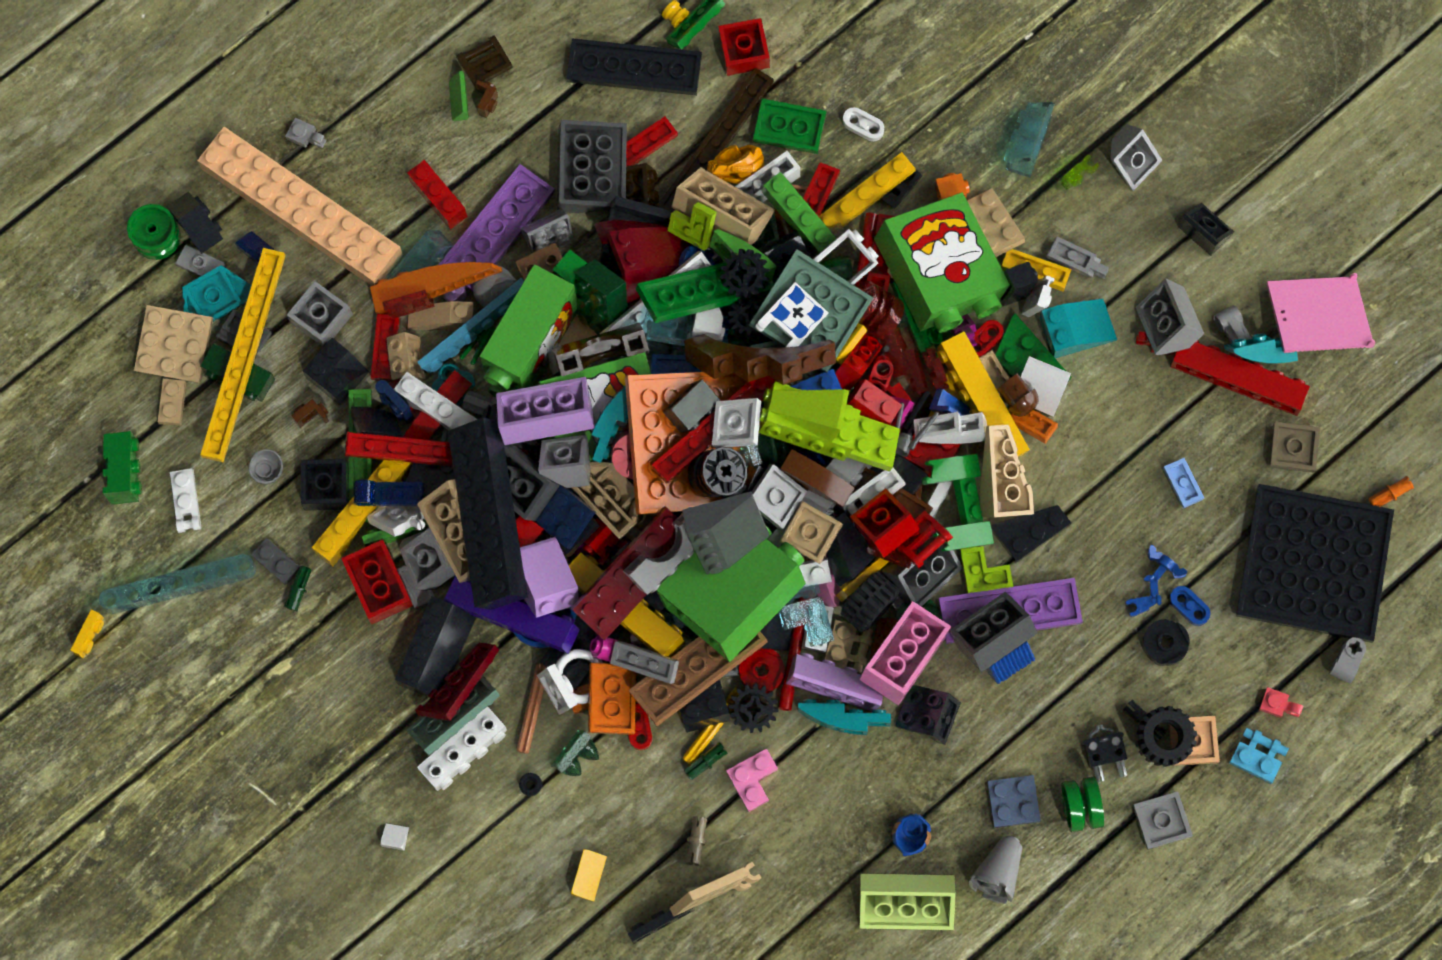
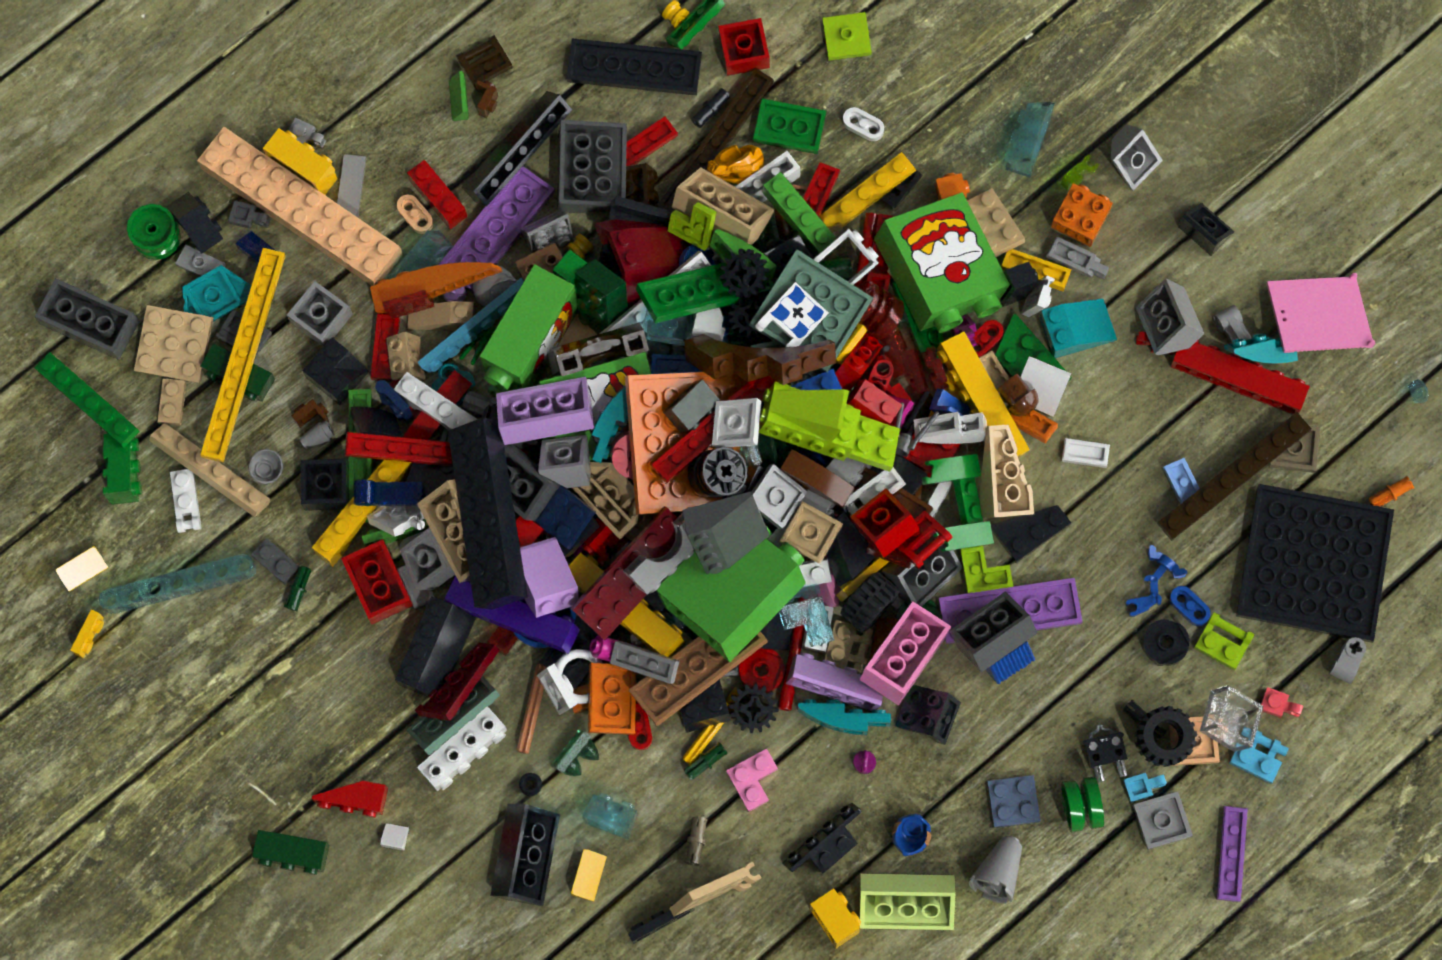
none -> green plate [34,352,140,447]
none -> dark grey brick [35,278,140,360]
none -> slope [55,546,108,592]
none -> tan plate [149,423,270,517]
none -> dark grey plate [228,201,271,229]
none -> dark green brick [252,830,330,875]
none -> yellow piece [263,128,338,195]
none -> light grey cone [300,420,335,449]
none -> red slope [312,781,388,818]
none -> light grey tile [337,154,367,217]
none -> light nougat plate [397,194,433,234]
none -> black brick [461,91,573,206]
none -> clear red plate [487,627,519,656]
none -> black slope [490,804,560,906]
none -> yellow wheel [566,233,594,260]
none -> clear light blue slope [582,793,638,839]
none -> black pin [691,88,730,128]
none -> black bracket [782,803,862,874]
none -> yellow brick [810,888,861,948]
none -> lime plate [822,12,872,61]
none -> magenta tile [853,750,876,774]
none -> orange brick [1051,183,1113,247]
none -> white tile [1062,438,1110,468]
none -> medium azure plate [1123,773,1167,803]
none -> dark brown plate [1157,412,1312,541]
none -> lime plate [1194,612,1255,671]
none -> clear brick [1200,685,1263,752]
none -> medium lavender tile [1216,806,1248,902]
none -> clear light blue piece [1408,379,1429,403]

